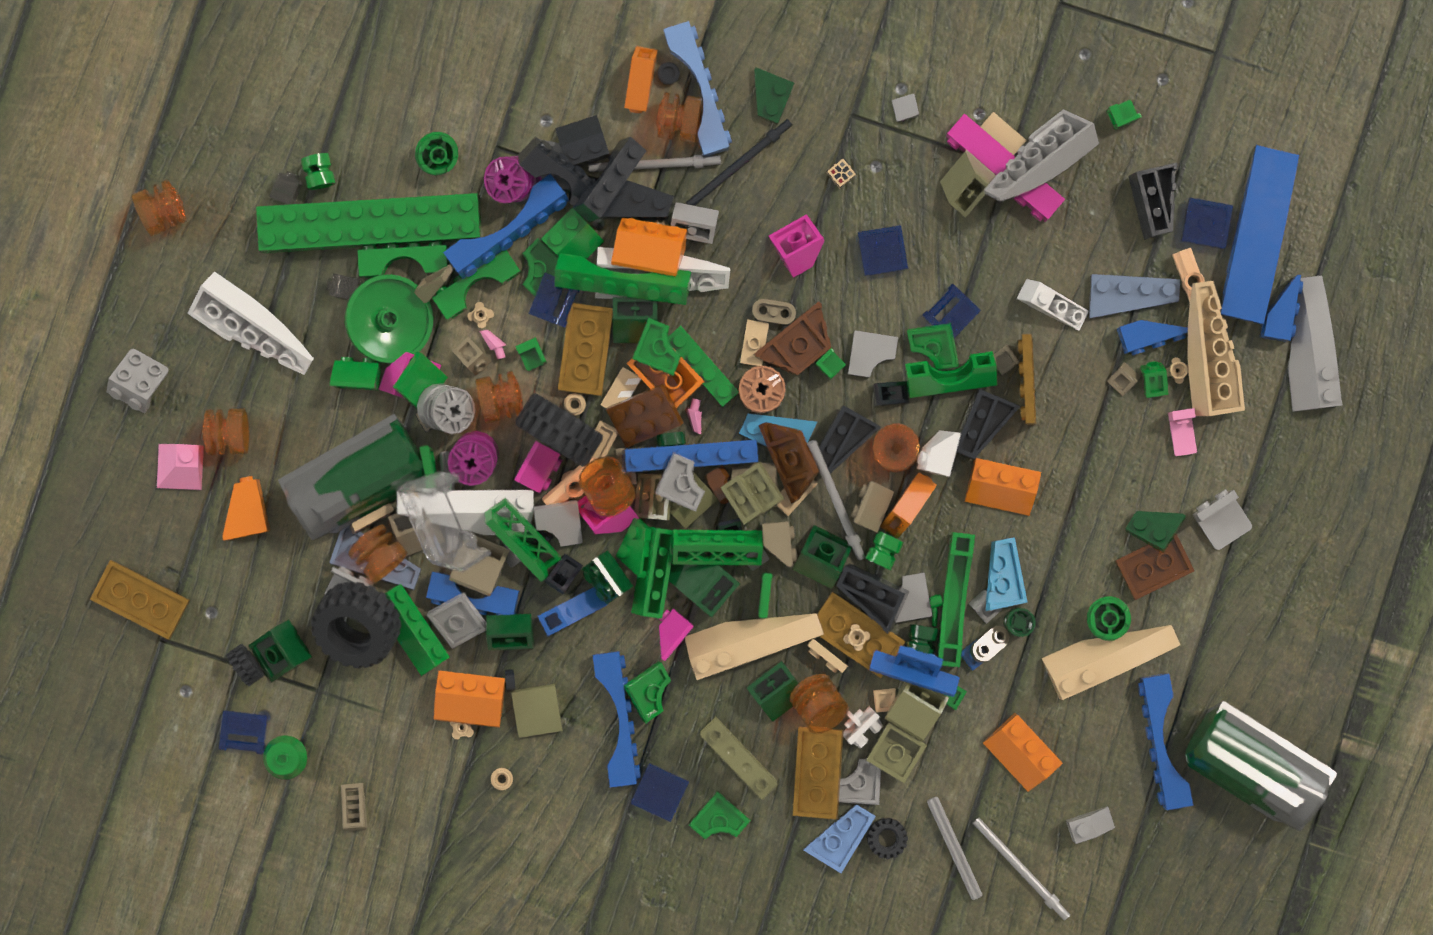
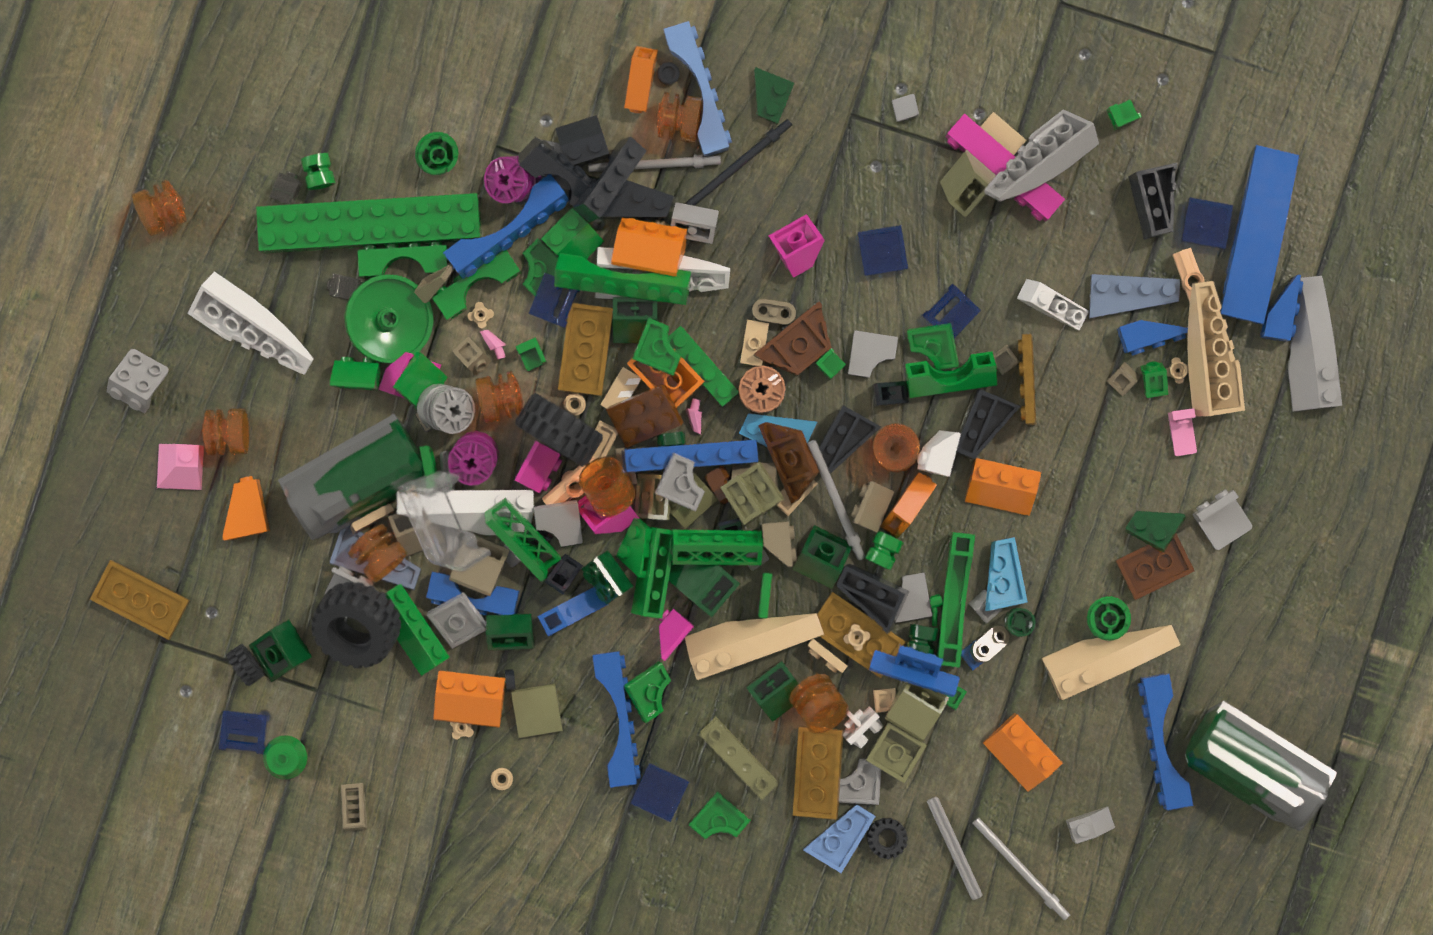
tile [826,158,857,189] -> none

